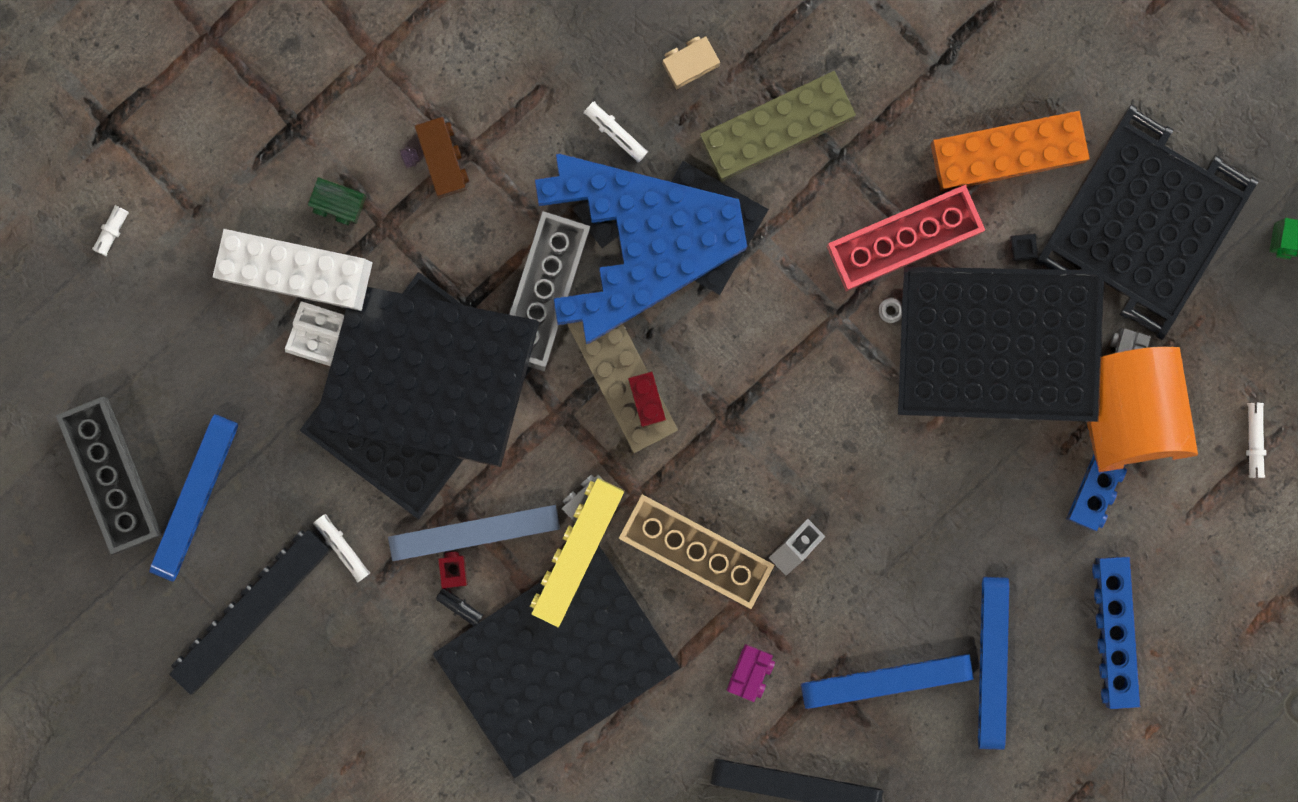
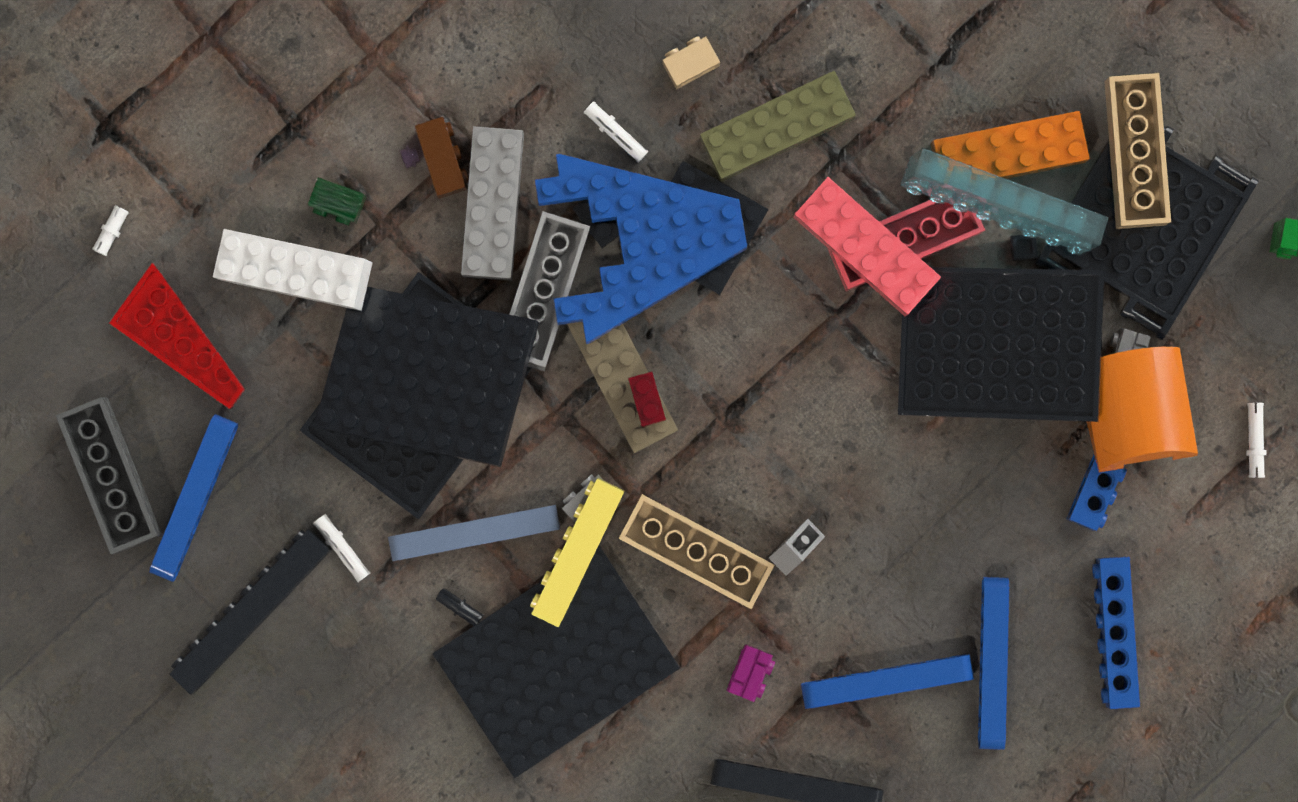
white slope [285,301,344,366] -> none
dark red brick [438,551,468,588] -> none
light grey plate [879,298,902,323] -> none
none -> red wing [109,263,245,409]
none -> light grey brick [461,126,524,281]
none -> coral brick [793,177,941,316]
none -> clear light blue brick [900,148,1109,255]
none -> tan brick [1104,73,1171,229]

